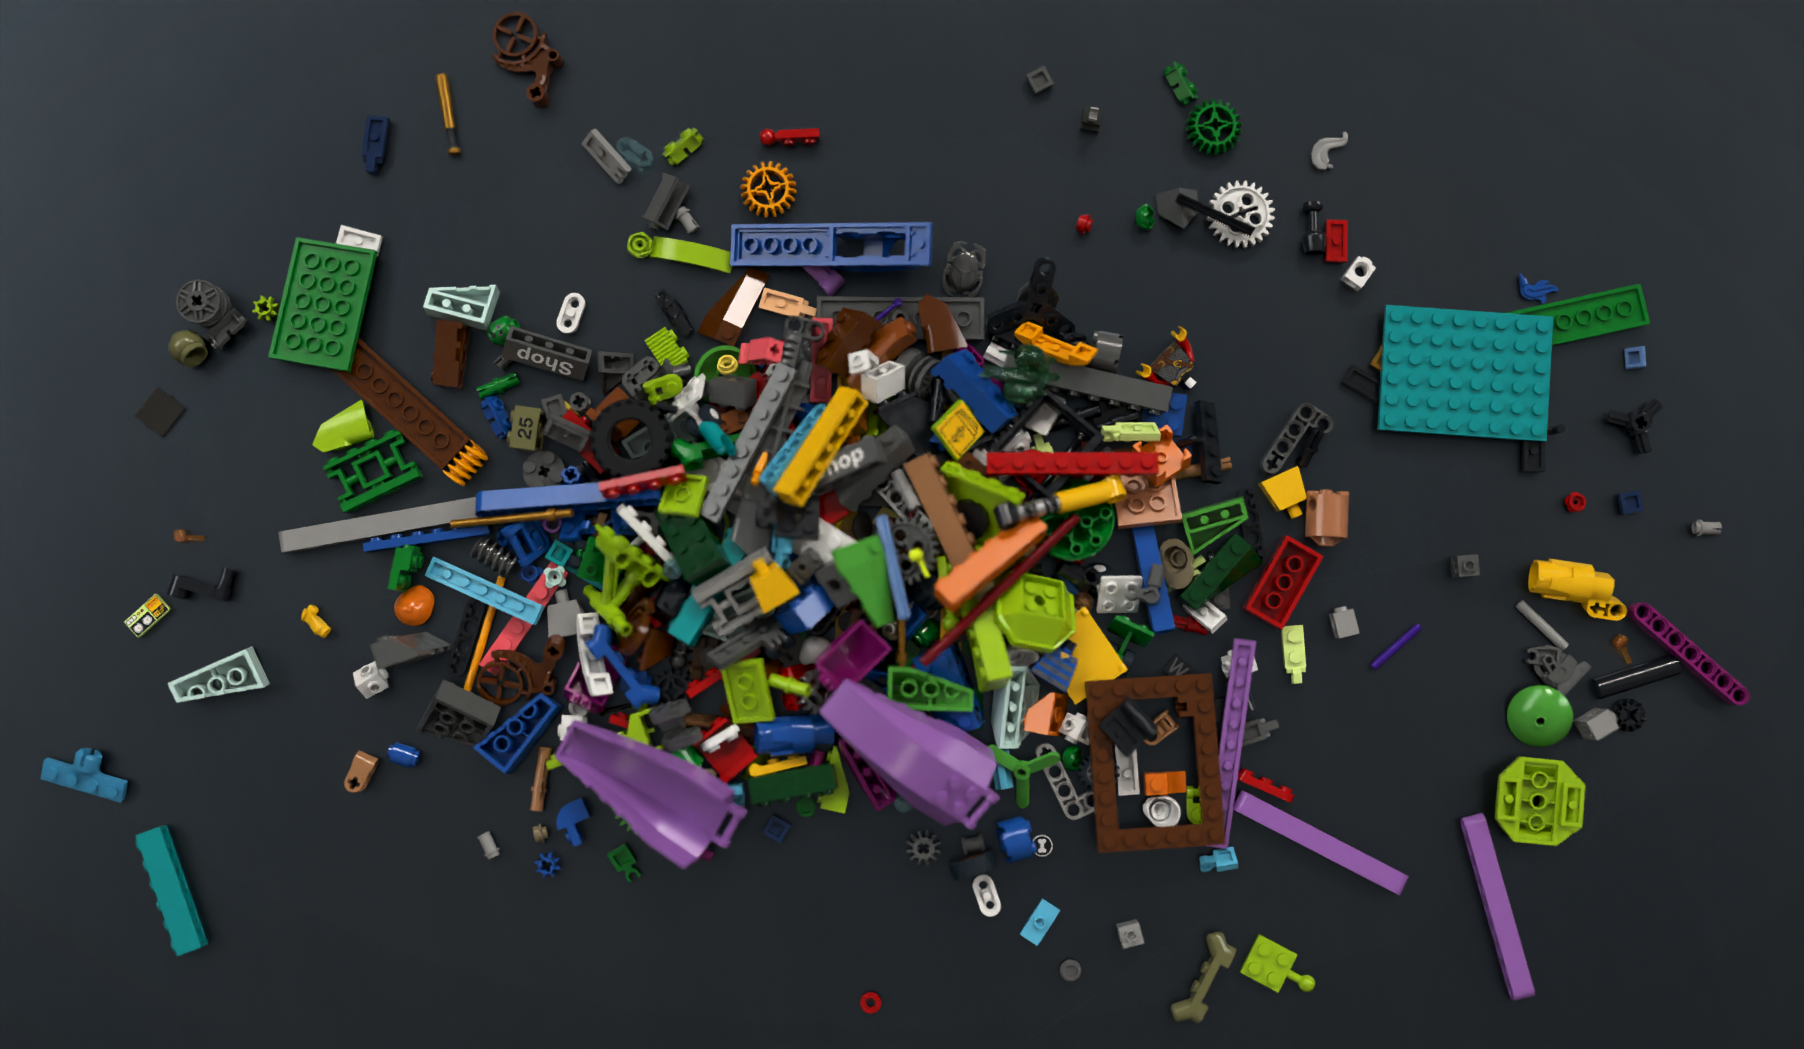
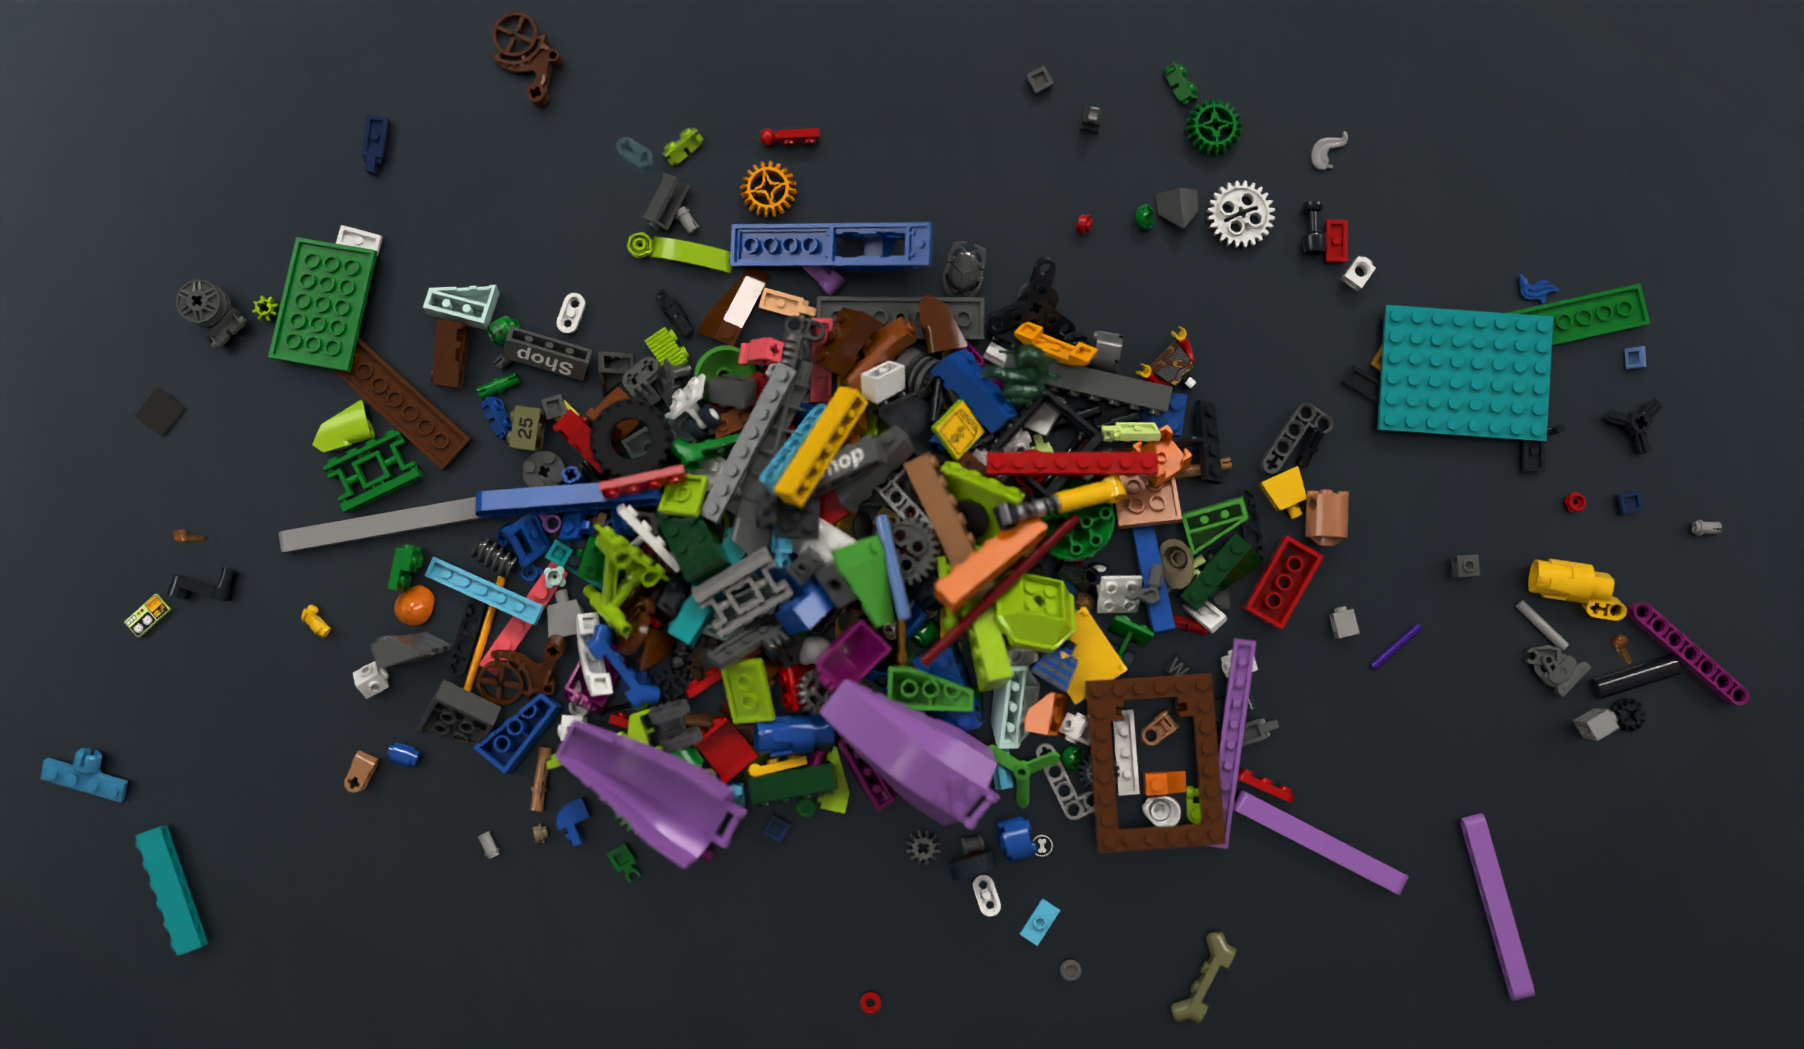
light aqua wedge [167,646,270,703] -> none
olive piece [168,330,208,367] -> none
blue plate [363,525,493,553] -> none
pearl gold piece [435,73,461,156] -> none
light orange piece [442,439,489,486] -> none
pearl gold bar [450,508,574,528] -> none
blue gear [534,852,561,878] -> none
dark grey hinge [542,413,590,452] -> none
dark grey bush [569,392,592,413] -> none
light grey hinge [582,128,631,184] -> none
lime plate [643,374,683,405] -> none
black piece [655,398,678,415] -> none
clear light blue plate [663,558,682,579] -> none
teal piece [699,421,736,456] -> none
white plate [699,724,740,753] -> none
light yellow plate [717,355,738,375] -> none
light orange bar [750,451,768,486] -> none
yellow torso [750,558,800,614] -> none
lime pin [768,673,812,698] -> none
white bracket [848,349,879,375] -> none
dark purple hinge [875,298,902,321] -> none
light grey axle [892,469,921,511] -> none
clear light blue axle [895,796,912,813] -> none
neon yellow hand [909,549,930,578] -> none
black plate [1097,696,1158,757] -> none
light grey brick [1115,919,1144,948] -> none
black axle [1174,193,1255,237] -> none
medium azure plate [1199,847,1238,872] -> none
lime plate [1240,934,1315,992] -> none
yellowish green hinge [1281,625,1306,684] -> none
lime piece [1495,756,1585,846] -> none
bright green dish [1507,685,1573,747] -> none

